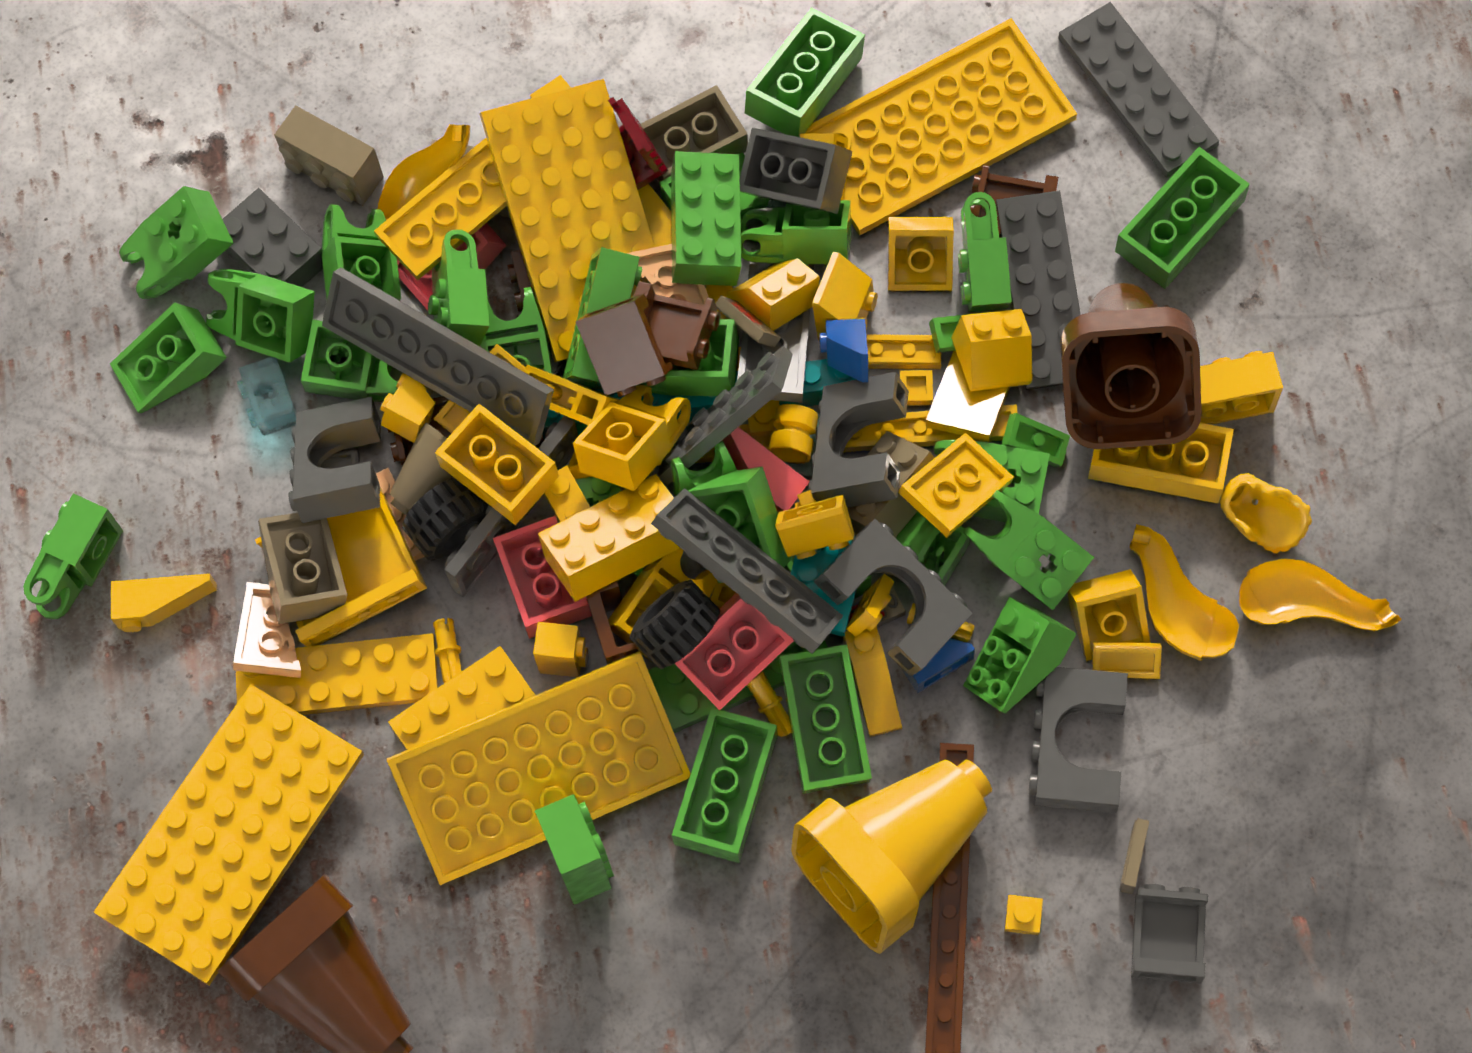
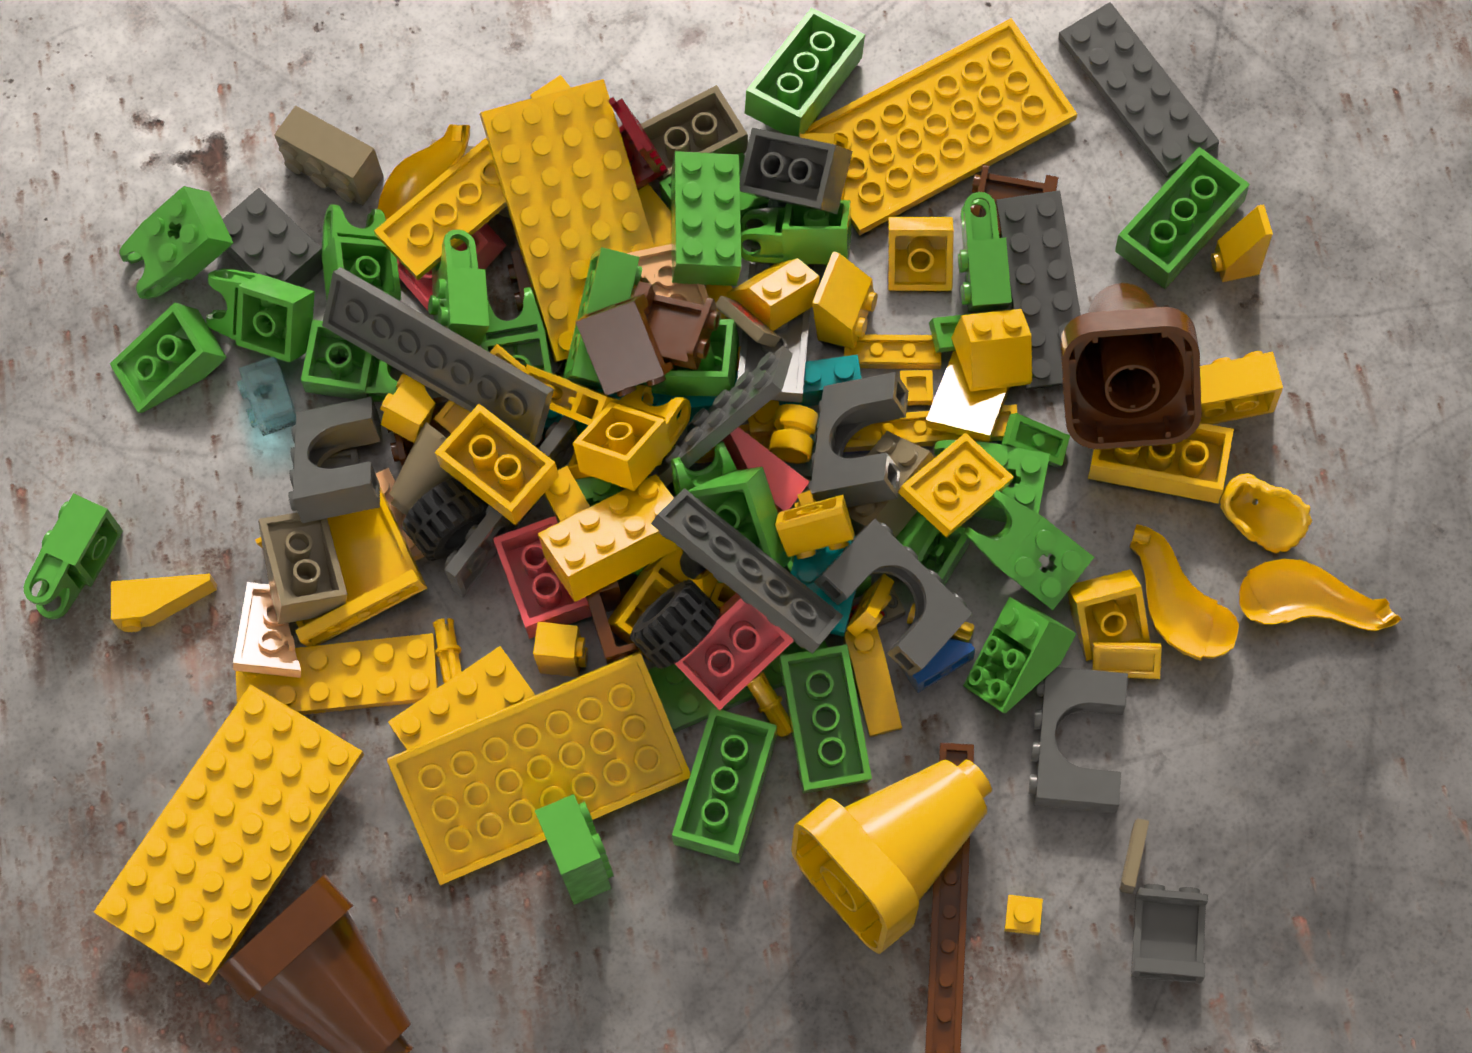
blue slope [820,319,868,382] -> none
none -> yellow slope [1211,204,1273,282]

